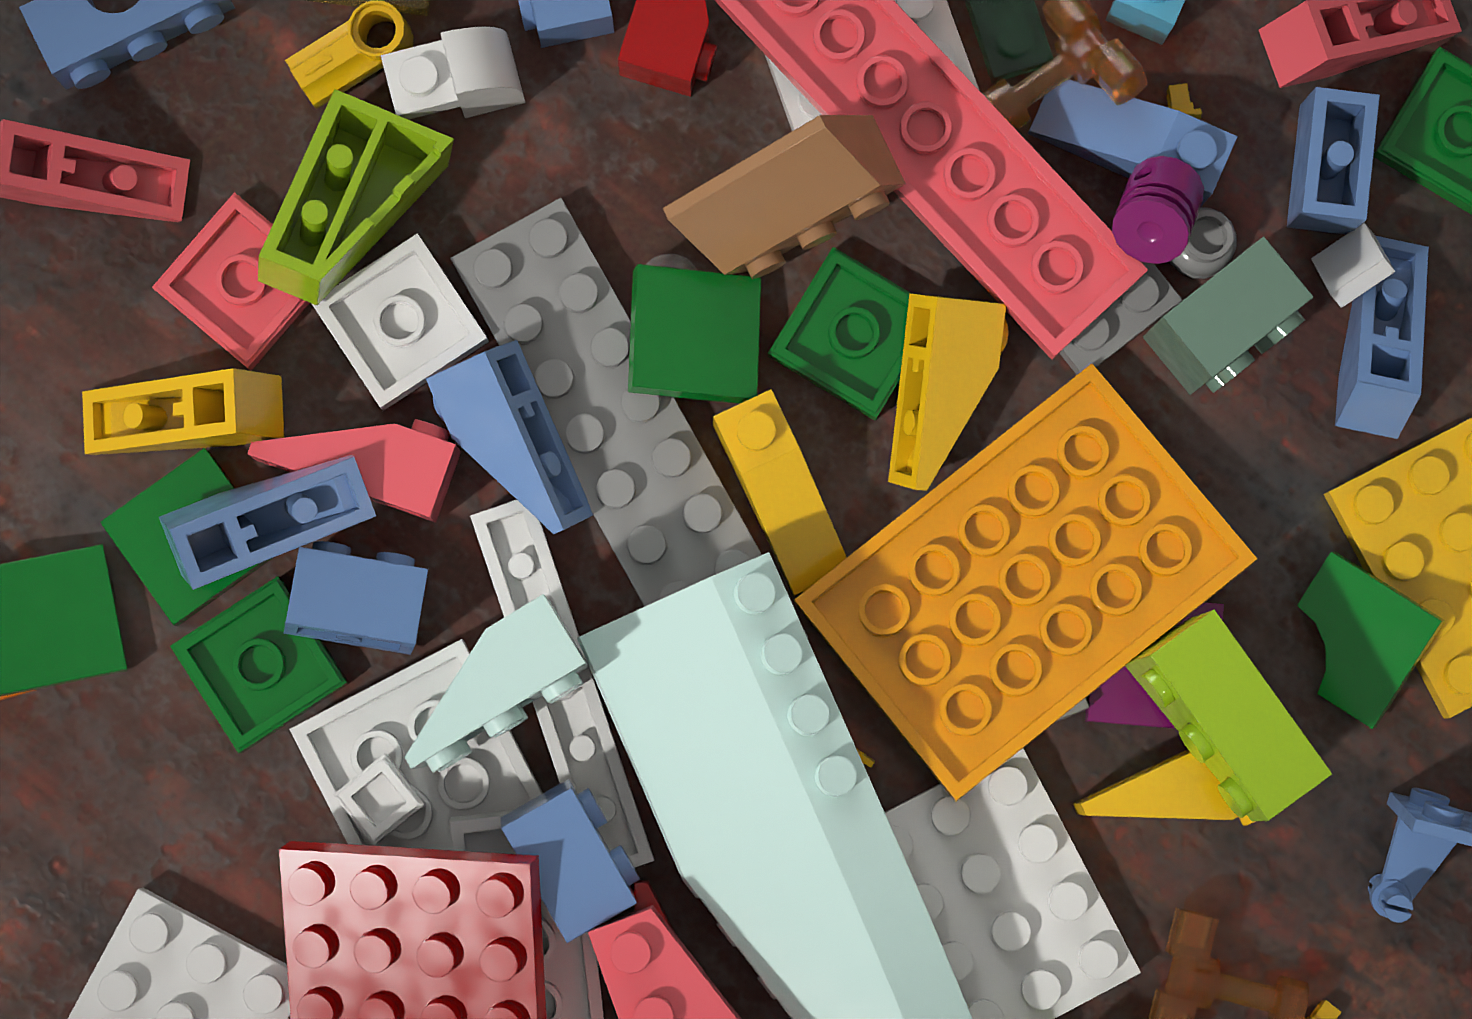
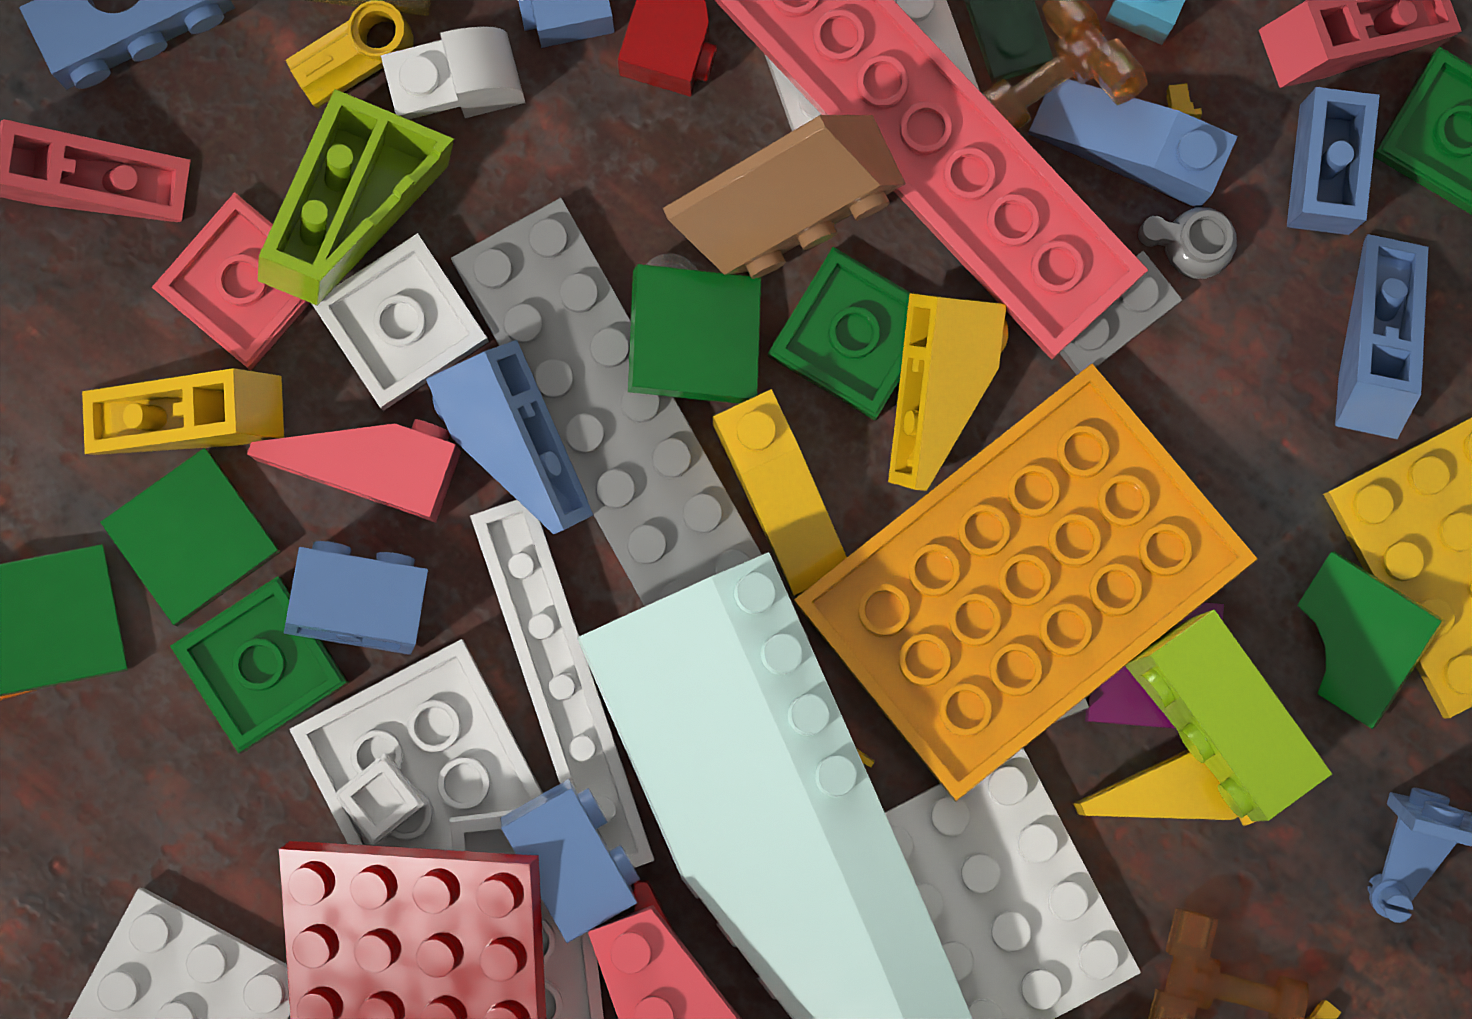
medium blue slope [159,455,376,590] -> none
light aqua slope [404,594,589,773] -> none
magenta piece [1112,156,1204,264] -> none
sand green brick [1143,236,1313,395] -> none
white tile [1311,222,1395,308] -> none

